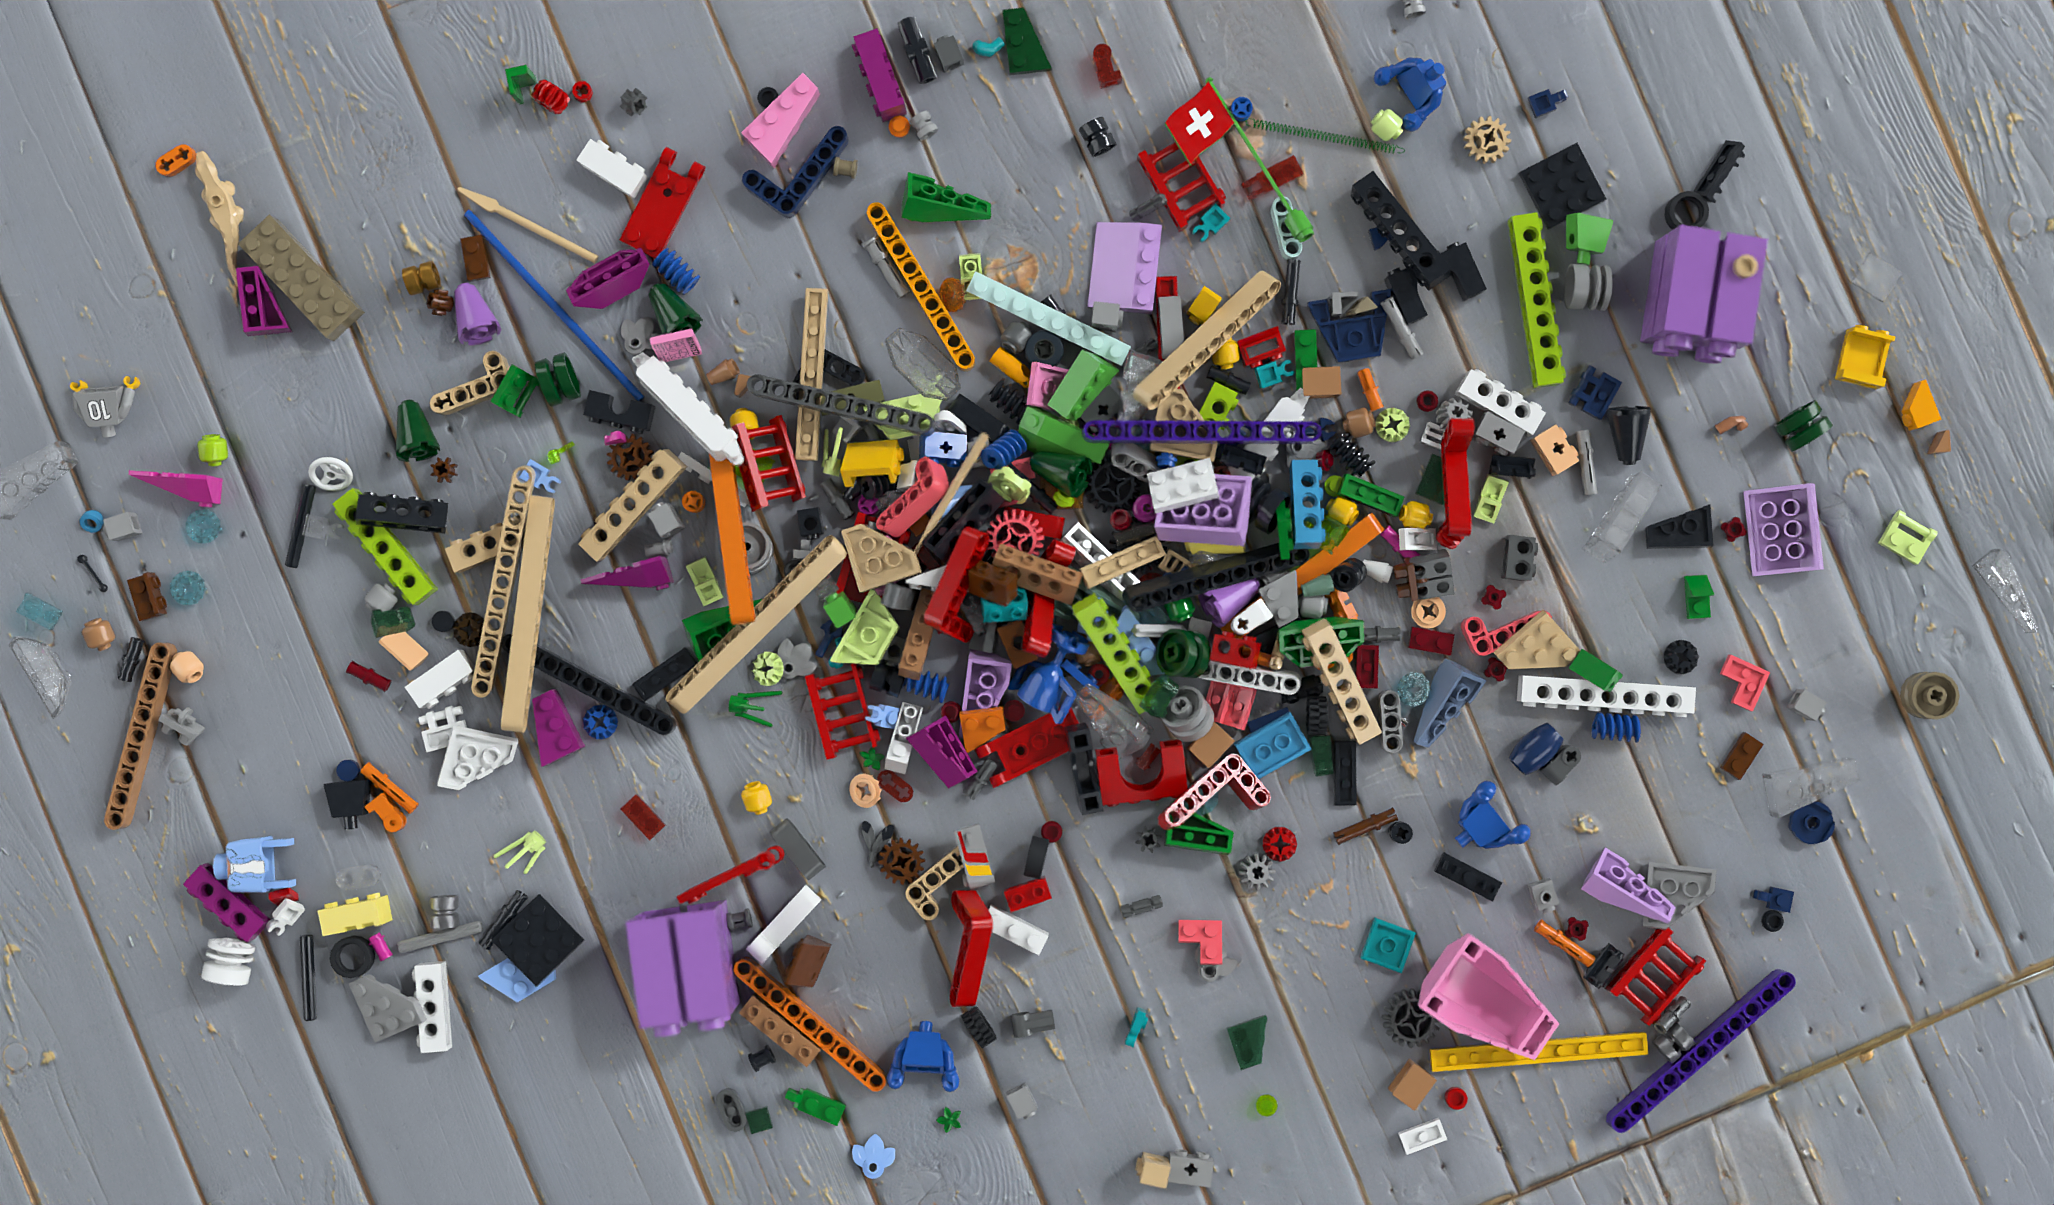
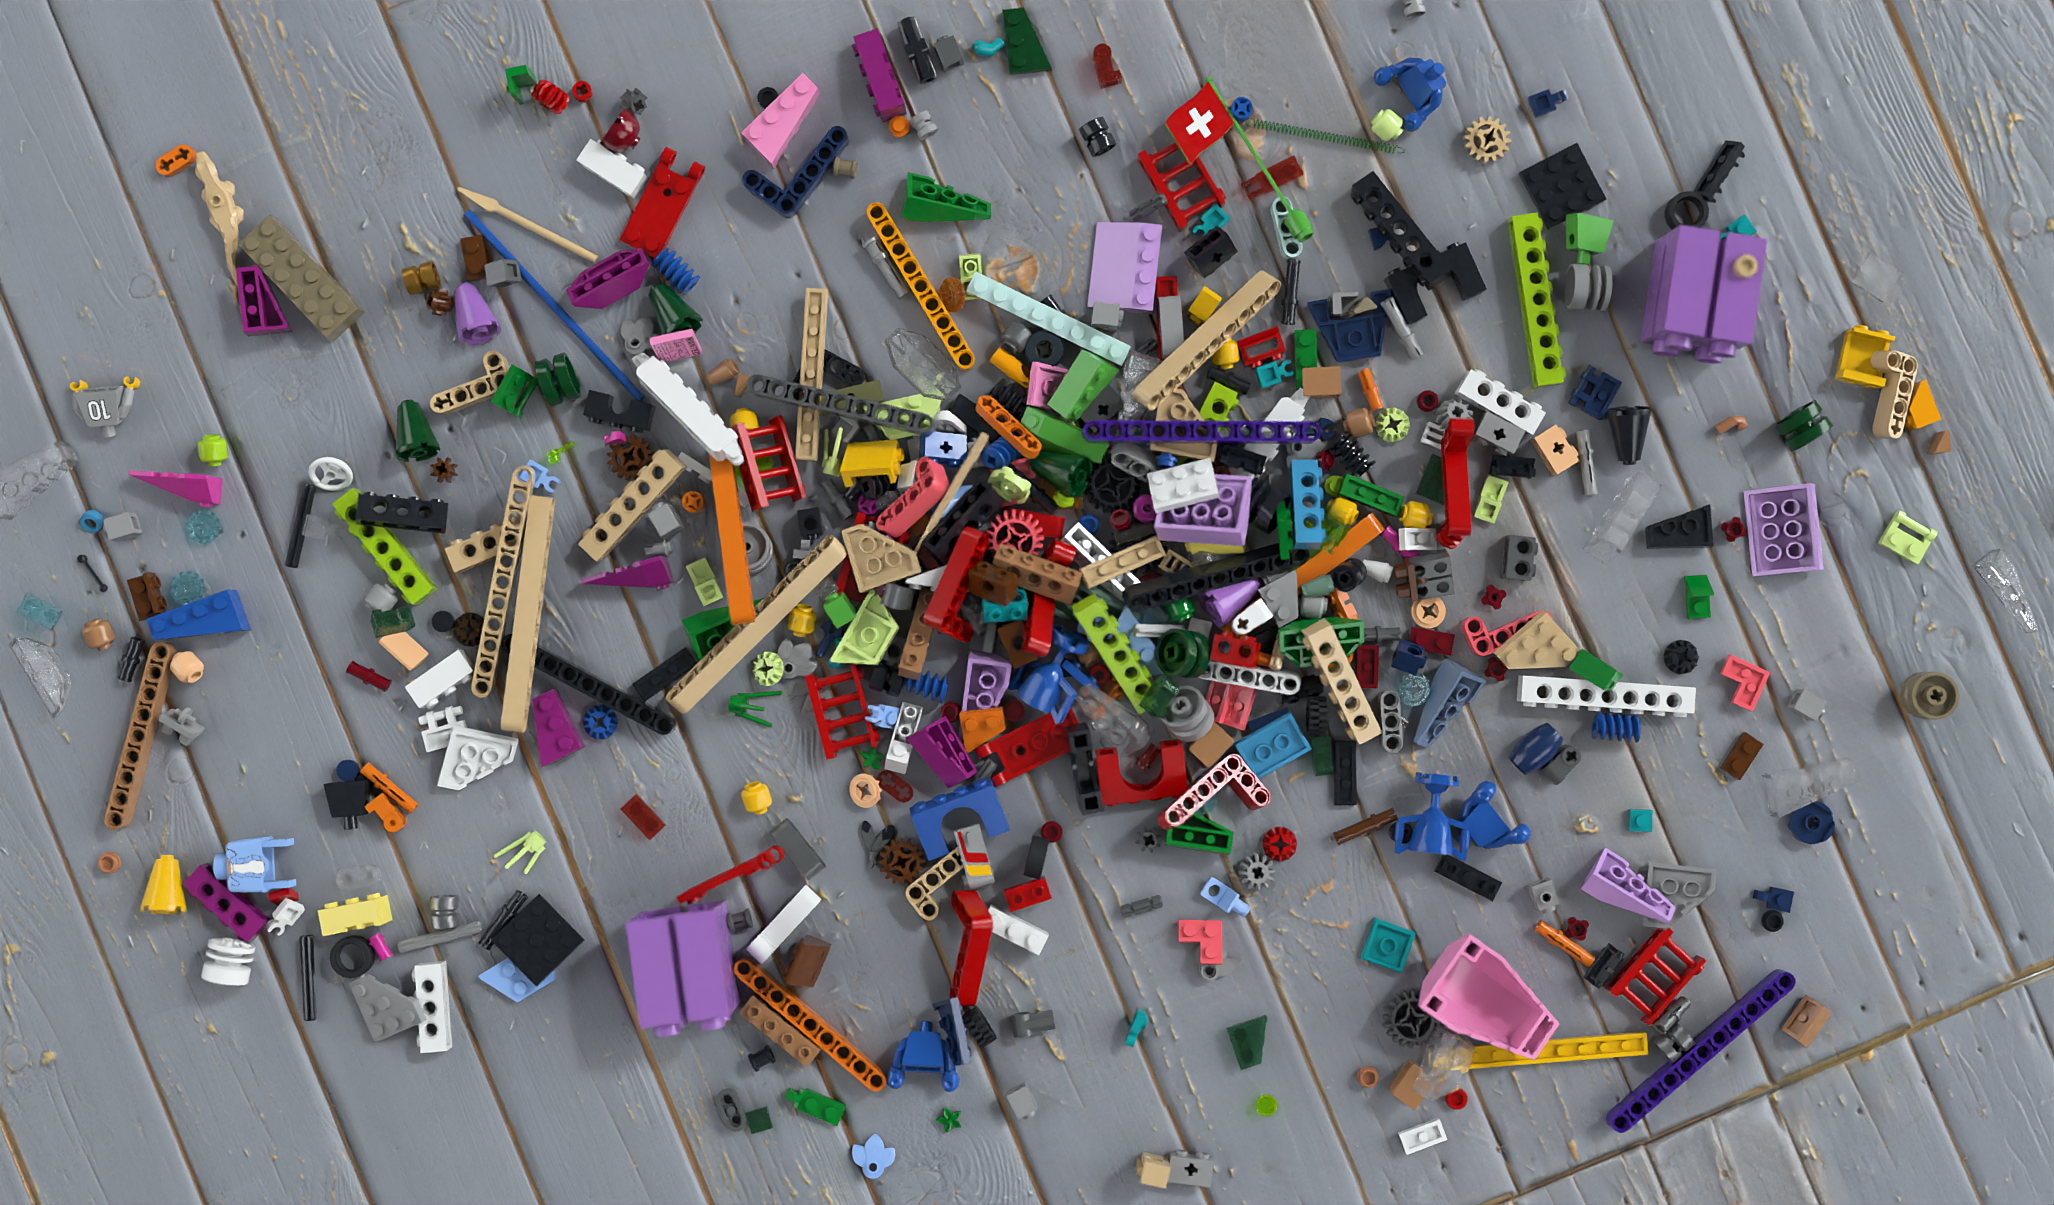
none -> nougat plate [98,852,121,874]
none -> yellow cone [140,855,187,914]
none -> blue wedge [146,589,251,640]
none -> dark grey brick [484,259,522,287]
none -> dark red cylinder [600,108,640,153]
none -> yellow head [787,604,817,637]
none -> blue arch [910,778,1010,861]
none -> dark blue wing [932,997,971,1066]
none -> orange beam [975,395,1042,459]
none -> blue plate [1079,514,1099,535]
none -> black brick [1184,226,1238,279]
none -> light blue bracket [1200,877,1250,917]
none -> nougat plate [1357,1066,1379,1088]
none -> dark blue brick [1391,639,1427,676]
none -> blue piece [1394,772,1470,861]
none -> clear wedge [1413,1021,1475,1101]
none -> teal plate [1628,809,1653,832]
none -> teal plate [1719,214,1757,240]
none -> medium nougat panel [1781,994,1831,1048]
none -> tan beam [1871,350,1918,438]

